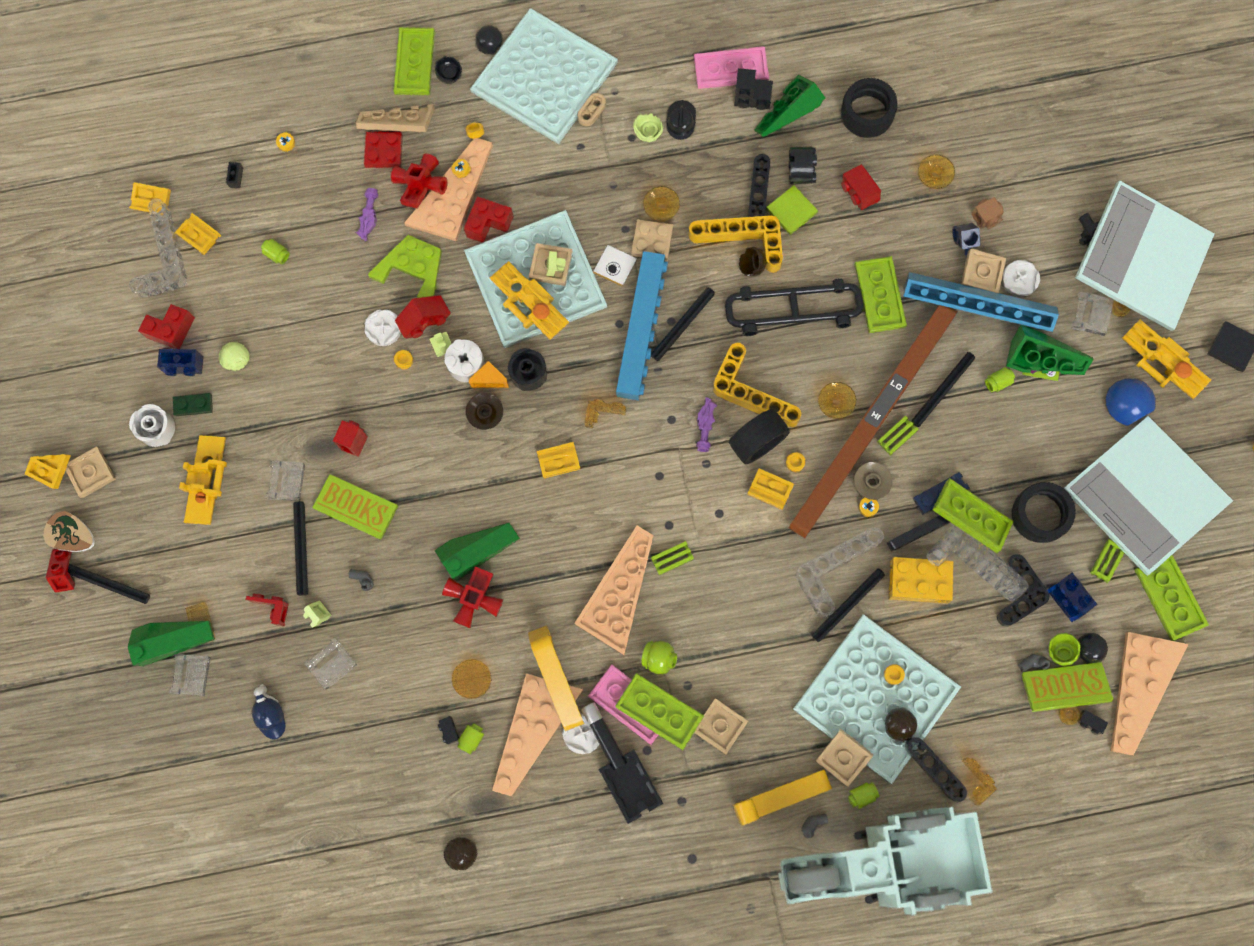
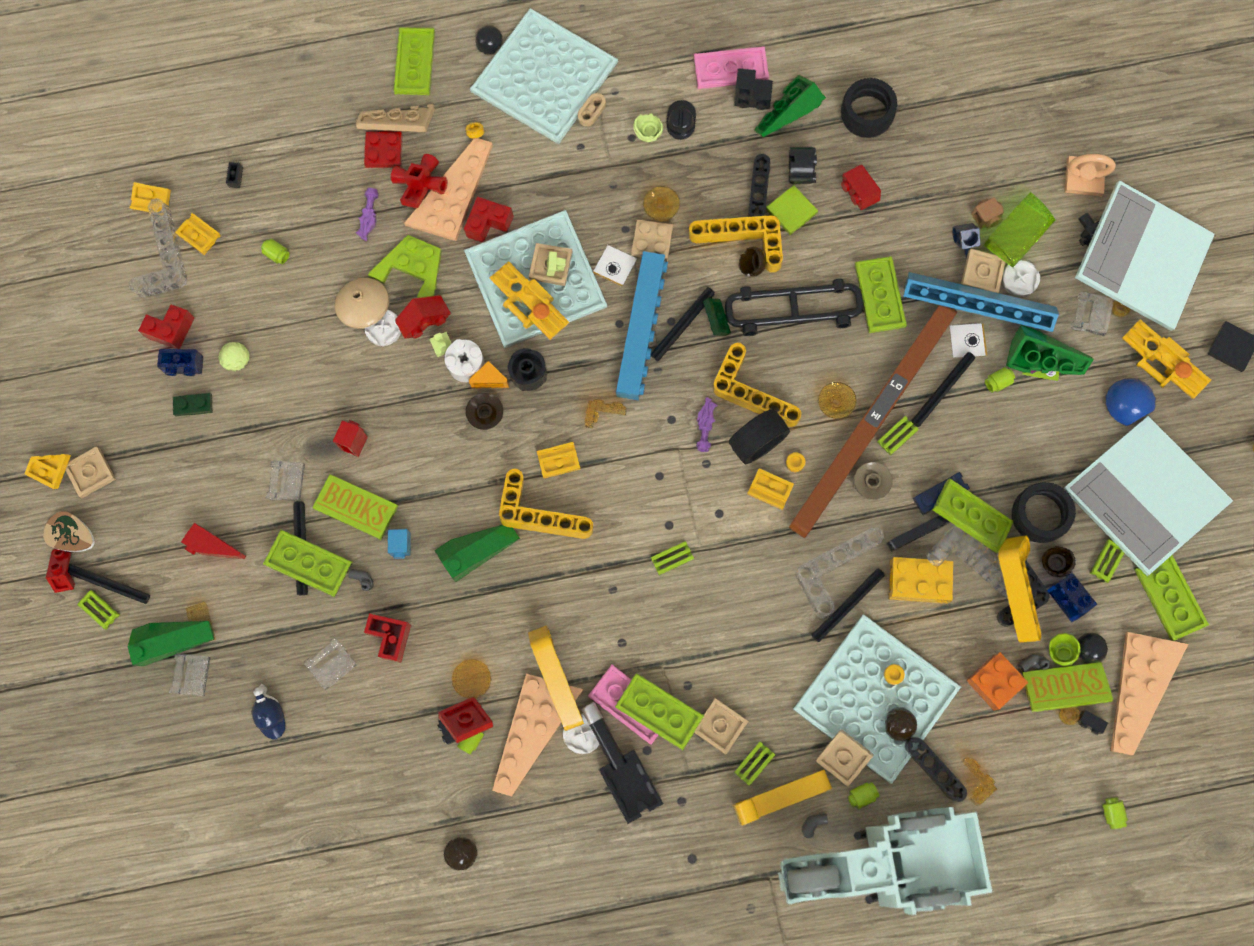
white brick [129,404,175,447] -> none
yellow piece [179,435,227,525] -> none
red bracket [245,593,289,627] -> none
yellow tile [276,132,295,152] -> none
yellowish green tile [303,601,331,628] -> none
yellow tile [394,350,413,369] -> none
black hair [435,56,462,84] -> none
red brick [442,566,504,628] -> none
yellow tile [451,159,471,178] -> none
light nougat wing [574,526,653,655] -> none
lime piece [642,641,677,675] -> none
yellow tile [859,498,879,517] -> none
clear yellow dish [918,154,955,189] -> none
none -> lime tile [77,590,120,630]
none -> red slope [181,523,246,559]
none -> lime tile [263,529,352,597]
none -> tan dish [335,278,389,328]
none -> red brick [364,613,411,663]
none -> dark azure brick [388,529,411,559]
none -> red plate [438,696,493,743]
none -> yellow beam [499,469,593,539]
none -> dark green plate [703,298,731,336]
none -> lime tile [734,742,775,786]
none -> white sticker [950,323,987,358]
none -> orange brick [966,652,1029,711]
none -> clear neon green slope [984,192,1055,268]
none -> yellow beam [998,535,1041,643]
none -> dark brown hair [1042,546,1076,577]
none -> light nougat tile [1065,154,1116,197]
none -> lime brick [1102,797,1128,829]

